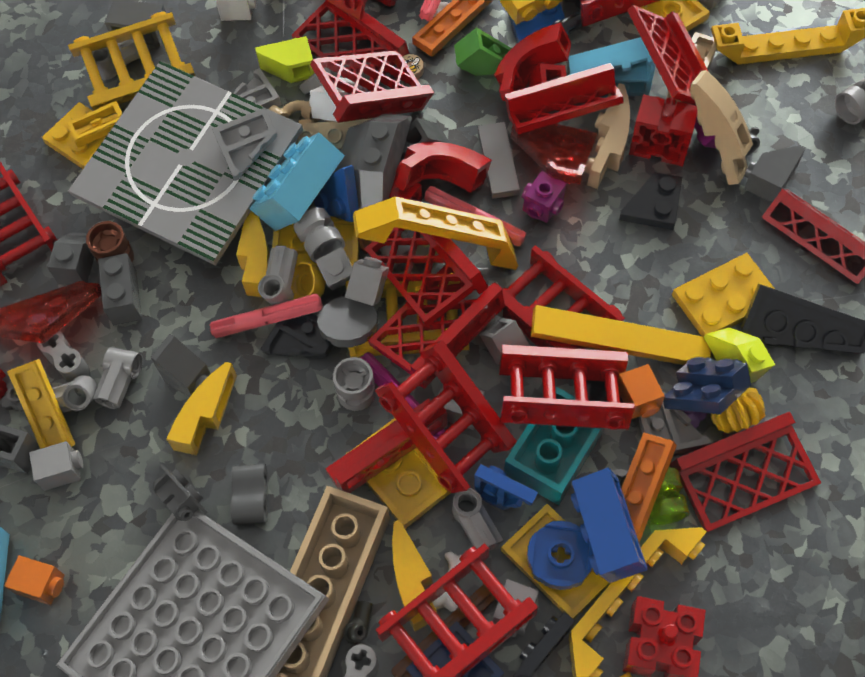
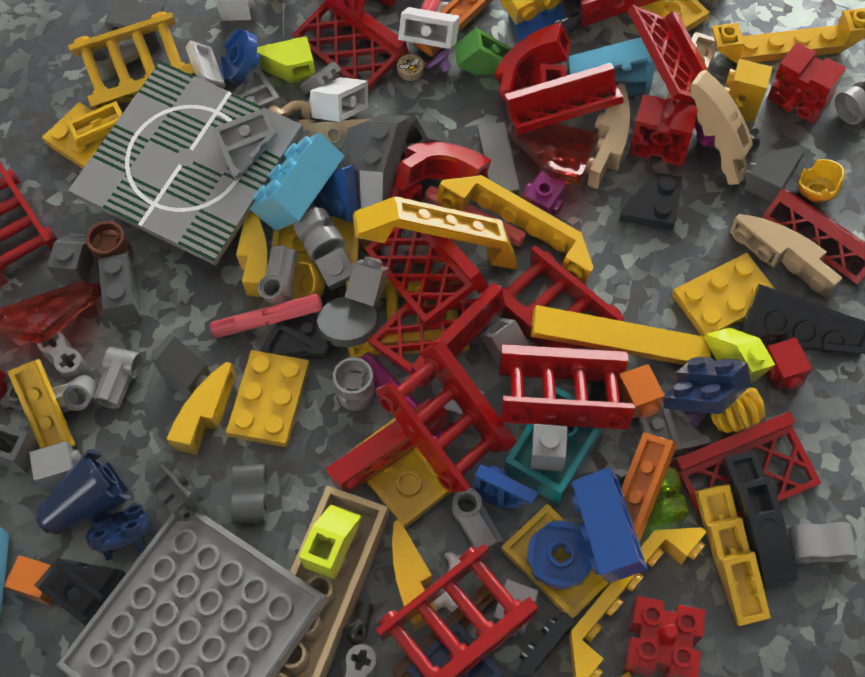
red fence [310,50,434,123] -> none
none -> black wing [34,558,126,626]
none -> dark blue cone [36,449,130,534]
none -> dark blue plate [86,504,152,561]
none -> white tile [185,41,225,89]
none -> blue plate [219,29,260,85]
none -> yellow plate [226,350,310,448]
none -> neon yellow slope [299,505,362,580]
none -> white brick [398,7,460,49]
none -> medium lavender plant [426,48,453,72]
none -> yellow slope [436,175,594,285]
none -> light grey brick [530,424,567,471]
none -> yellow slope [695,484,771,626]
none -> black slope [722,450,797,589]
none -> yellow brick [724,59,772,123]
none -> tan slope [729,214,842,299]
none -> red brick [765,338,812,390]
none -> red brick [767,42,846,124]
none -> light grey axle [788,522,858,564]
none -> yellow hair [798,159,845,203]

